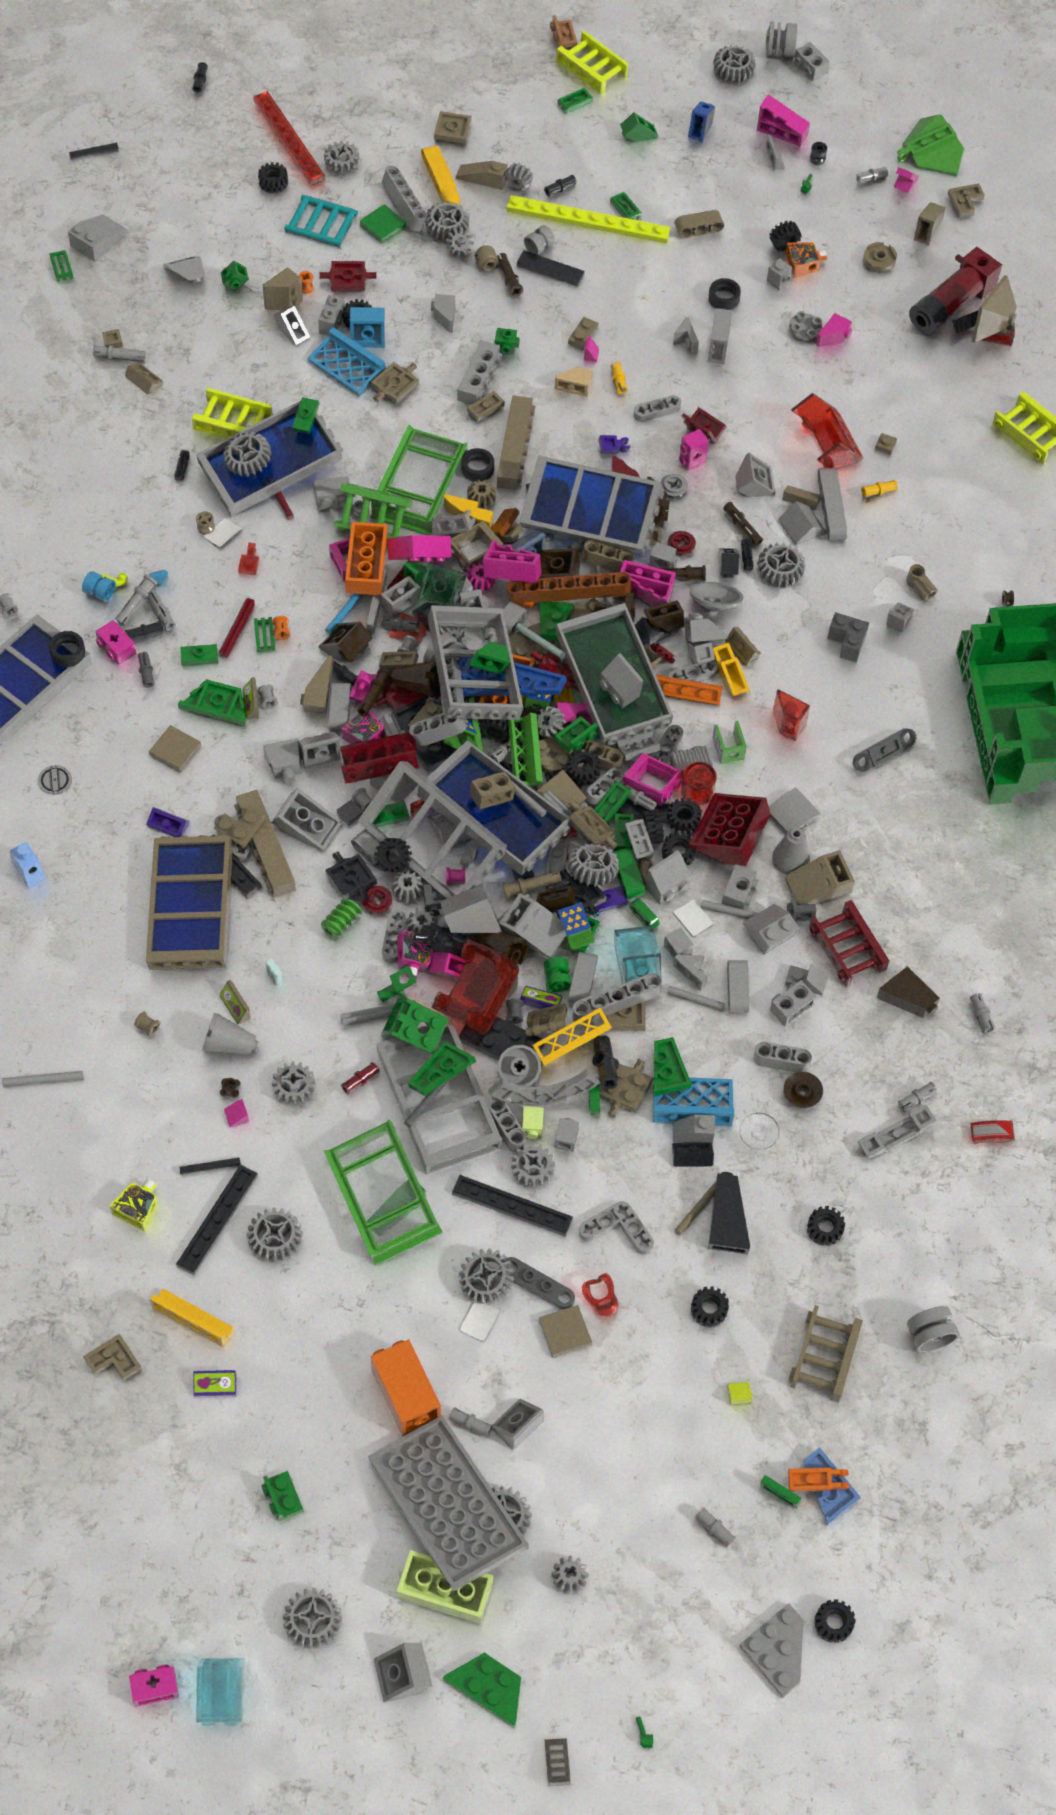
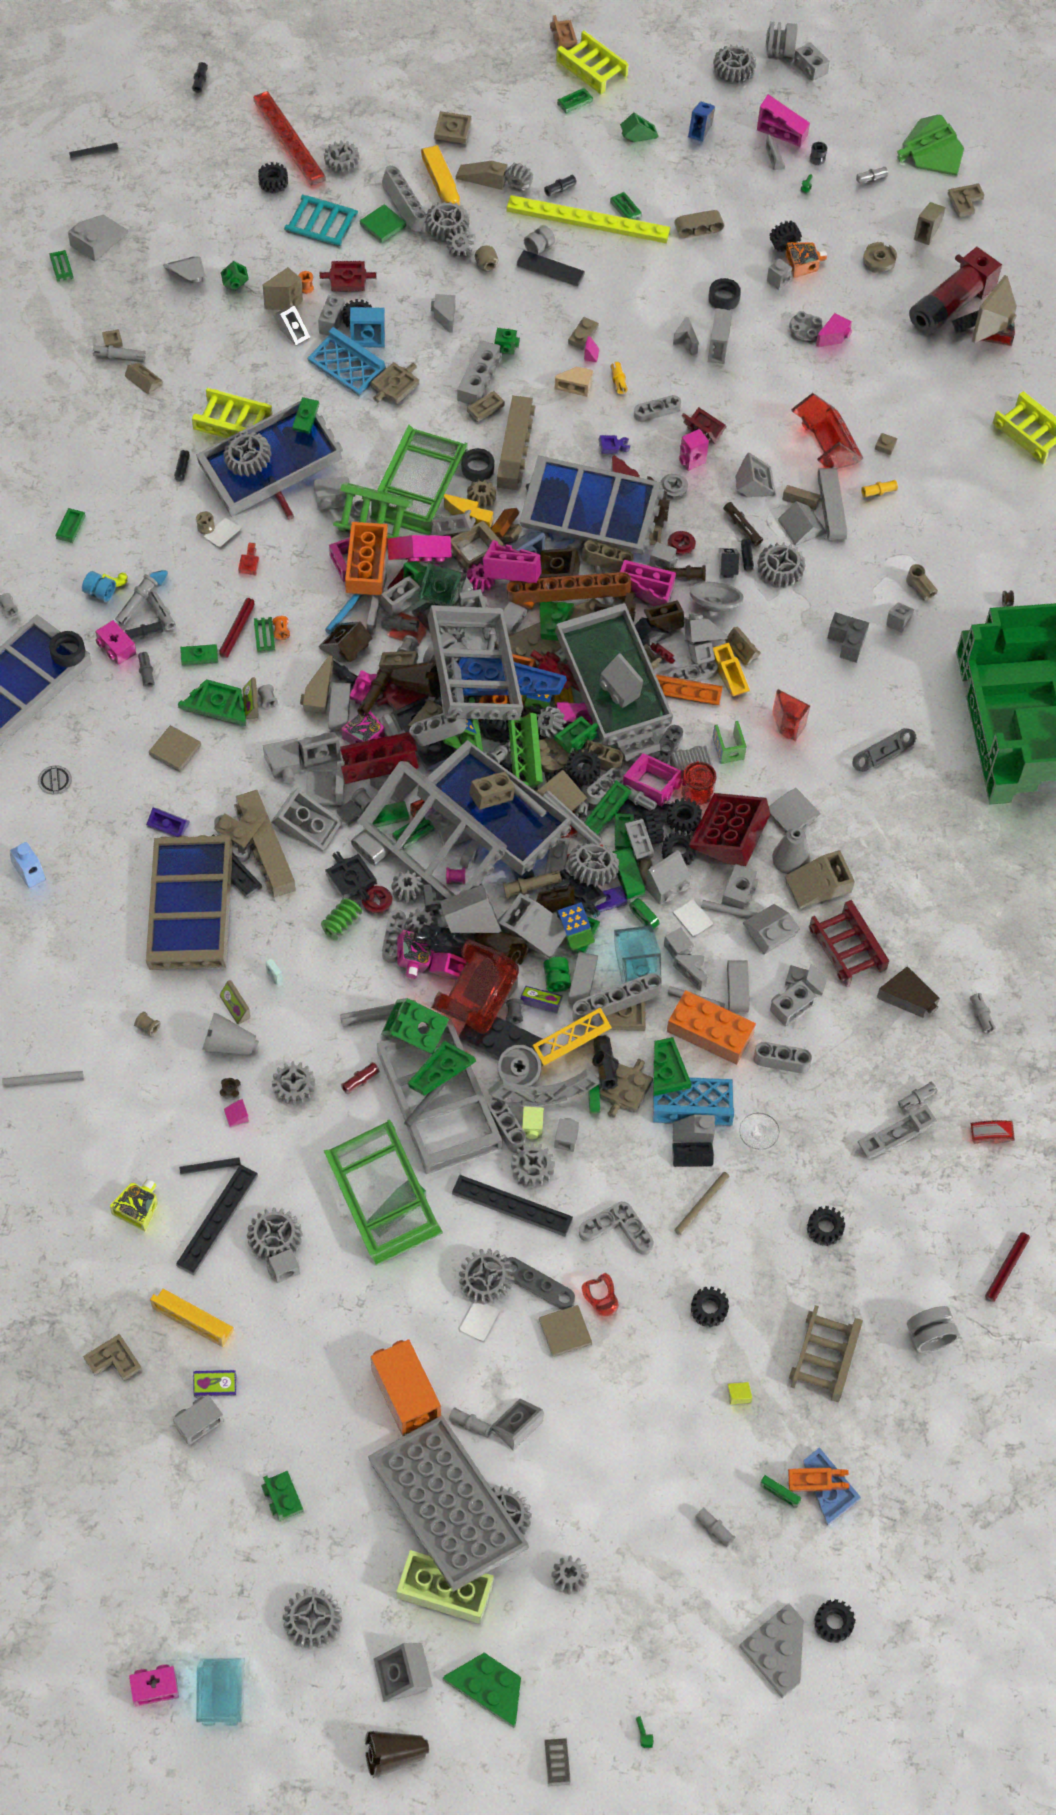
black tyre [374,838,412,872] -> none
green bracket [377,966,416,1002] -> none
green slope [468,642,510,674] -> none
dark brown pin [497,253,524,297] -> none
light aqua bar [515,623,565,659] -> none
dark tan plate [526,1003,568,1036] -> none
dark tan plate [568,799,618,850] -> none
black slope [708,1172,750,1255] -> none
dark brown dish [783,1071,823,1108] -> none
dark grey bracket [787,896,817,921] -> none
dark pink slope [894,167,919,193] -> none
none -> green tile [55,508,86,543]
none -> light grey brick [173,1395,224,1445]
none -> light grey brick [267,1248,300,1283]
none -> light grey bracket [306,762,345,805]
none -> dark brown cone [365,1731,429,1778]
none -> green tile [392,816,434,850]
none -> orange brick [667,990,756,1065]
none -> dark red axle [985,1232,1030,1302]

